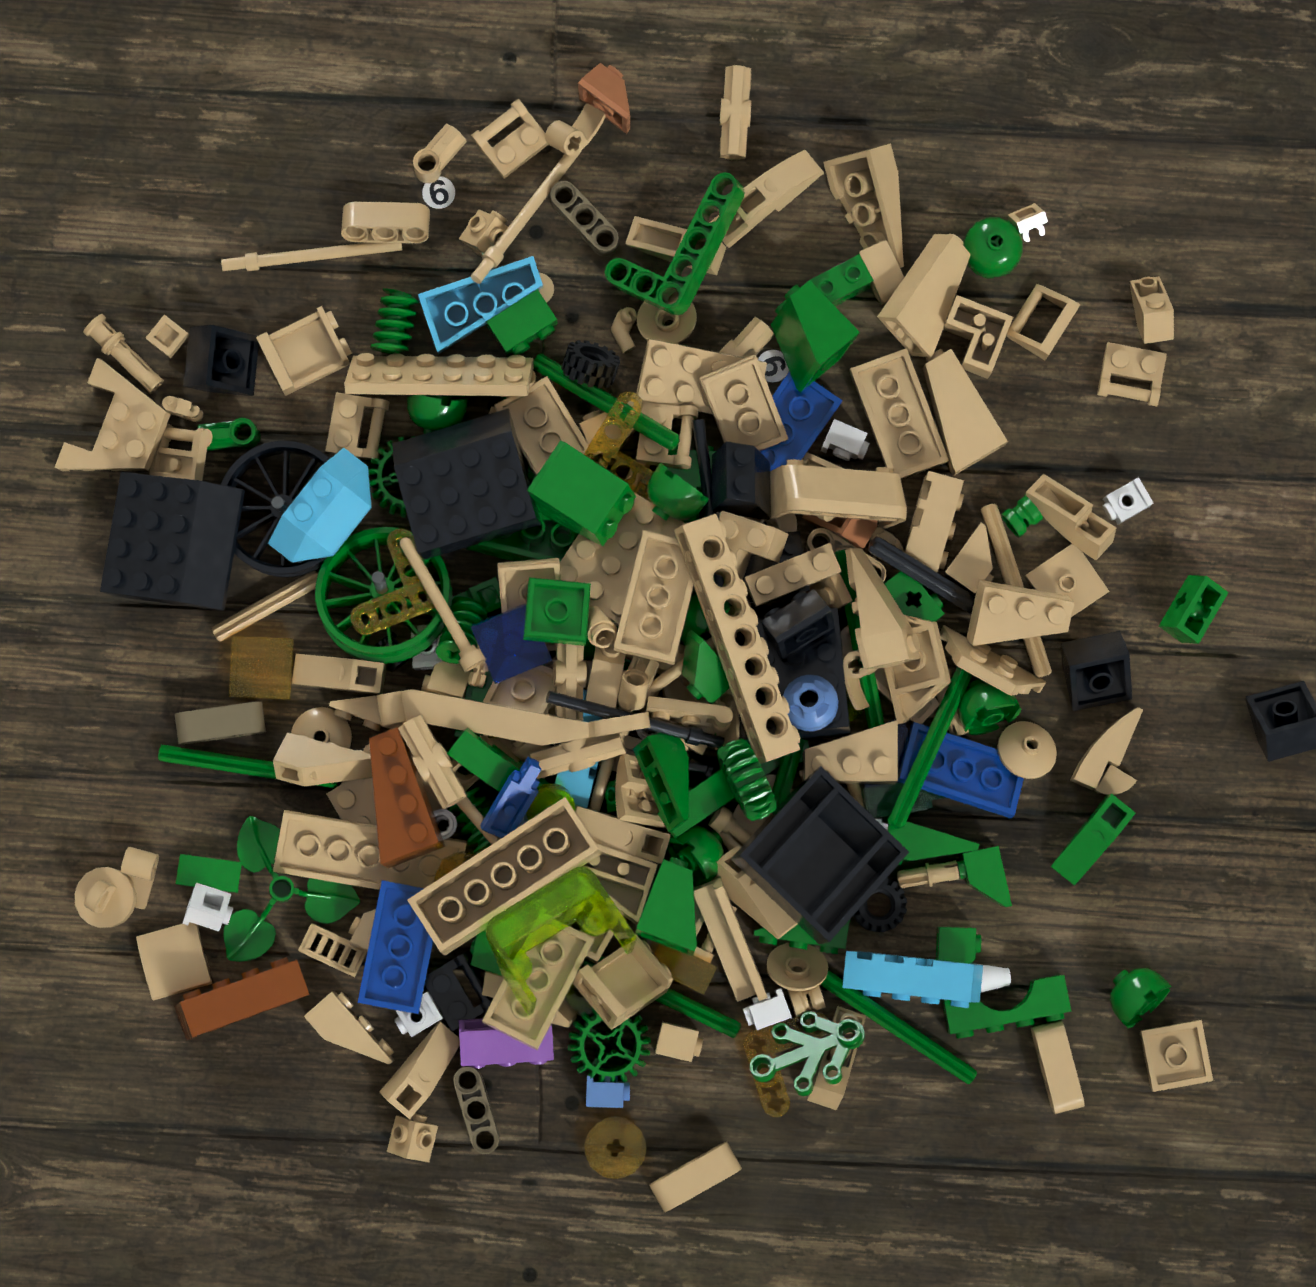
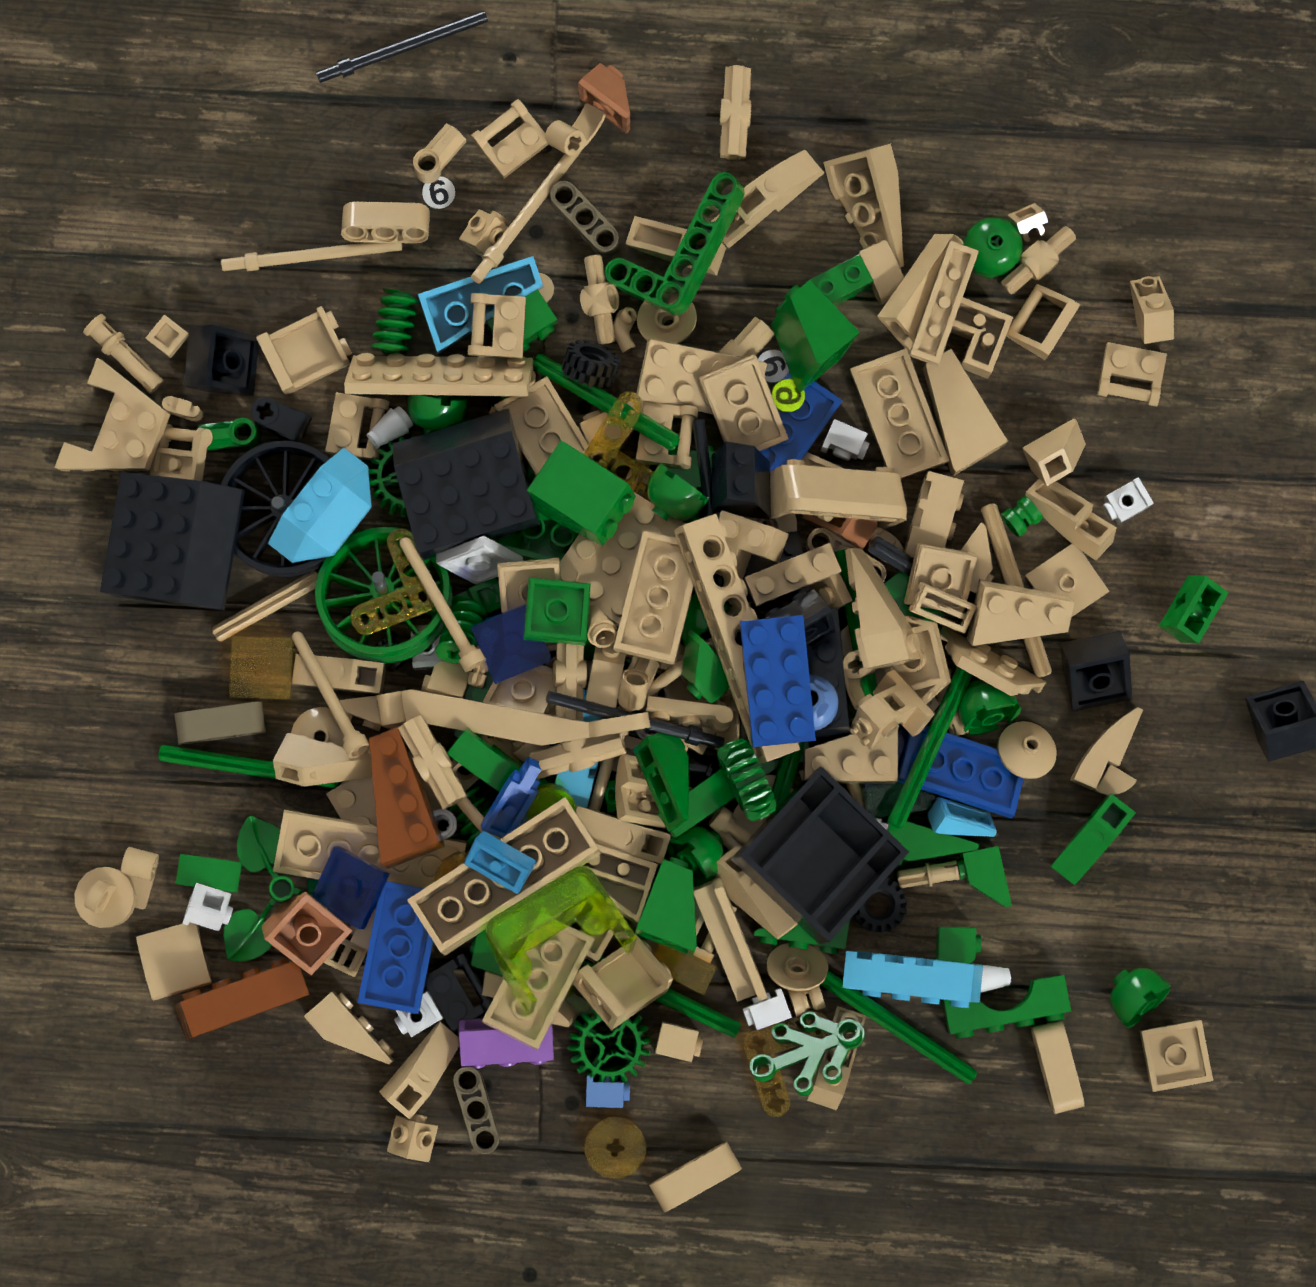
none -> black piece [251,398,312,443]
none -> nougat slope [262,892,353,975]
none -> tan piece [292,631,370,758]
none -> clear blue tile [312,846,390,930]
none -> black bar [316,11,488,83]
none -> white cone [367,406,413,449]
none -> white tile [436,536,523,585]
none -> dark azure slope [464,831,536,894]
none -> tan plate [467,293,526,359]
none -> tan axle [580,255,619,344]
none -> blue plate [740,615,816,747]
none -> clear neon green sticker [772,379,805,412]
none -> tan tile [850,670,934,750]
none -> tan tile [904,543,978,613]
none -> tan tile [908,582,977,634]
none -> tan plate [909,241,979,366]
none -> medium azure slope [928,797,997,837]
none -> tan axle [1001,226,1076,294]
none -> tan slope [1022,419,1086,486]

